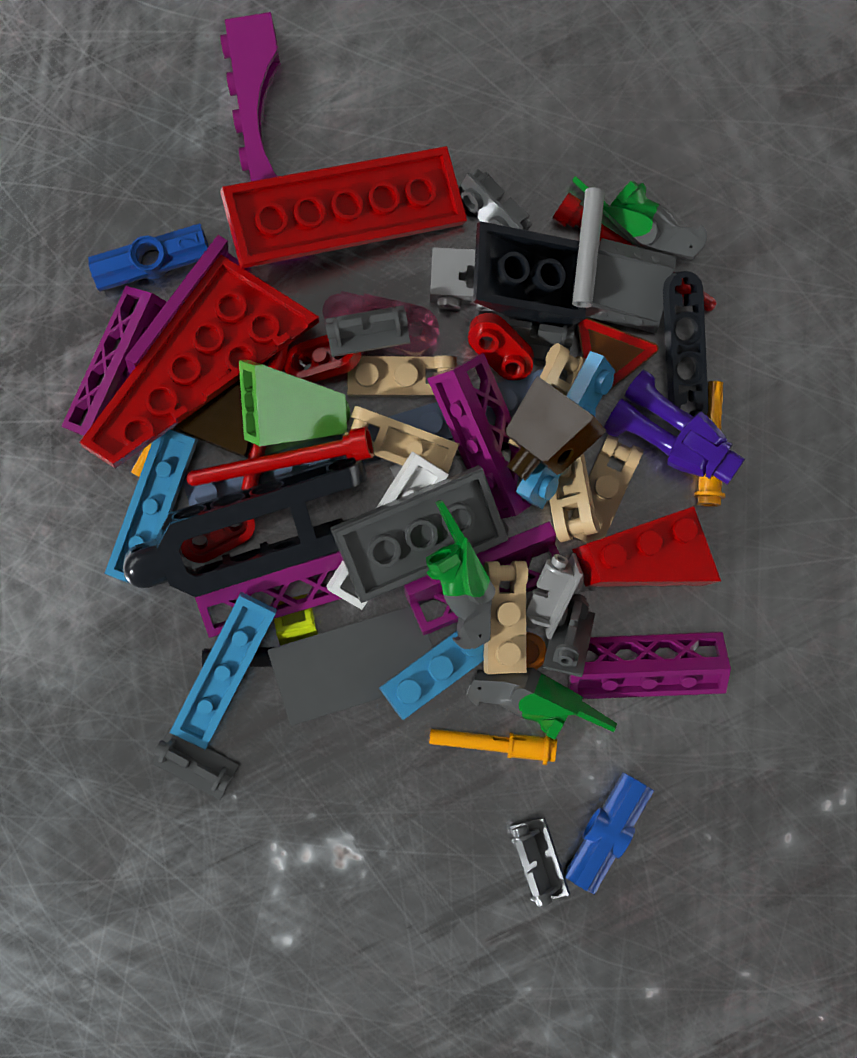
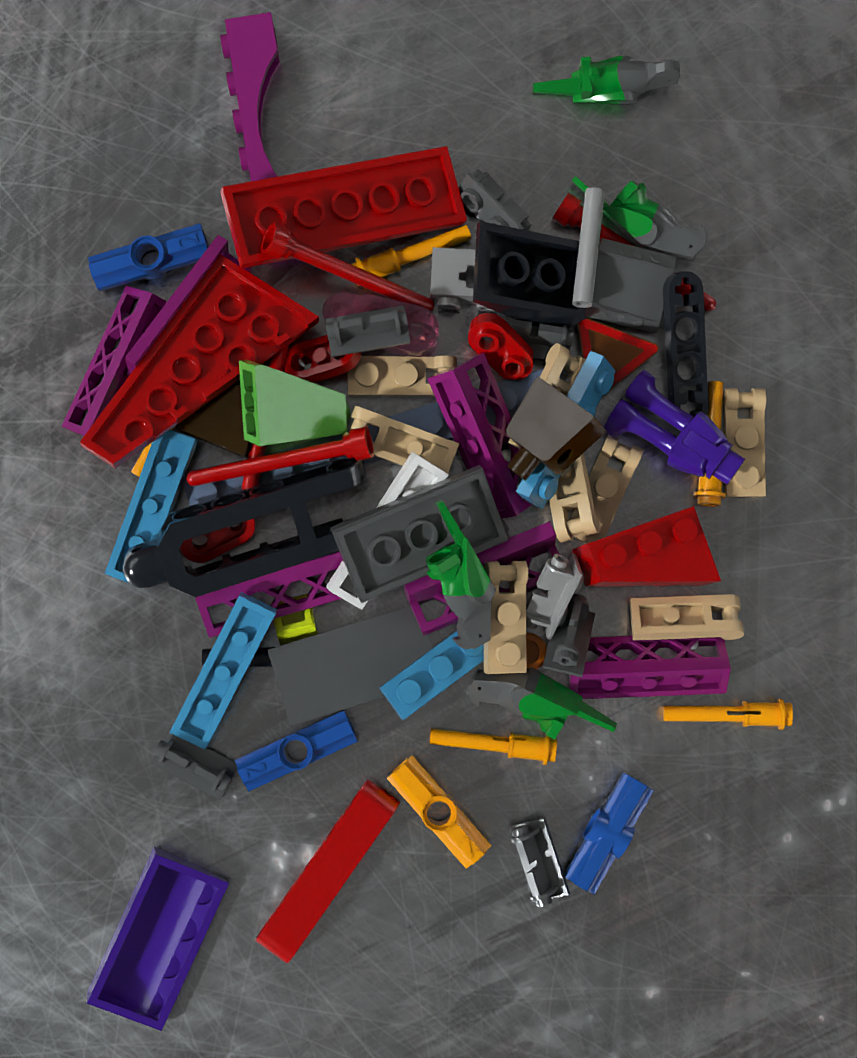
none -> dark purple slope [87,846,229,1031]
none -> blue piece [235,710,358,792]
none -> red beam [255,779,400,964]
none -> red piece [261,222,435,313]
none -> light orange pin [351,225,472,286]
none -> light orange piece [386,755,492,869]
none -> animal [533,56,680,104]
none -> tan plate [629,594,744,641]
none -> light orange pin [663,698,793,730]
none -> tan plate [723,388,766,498]

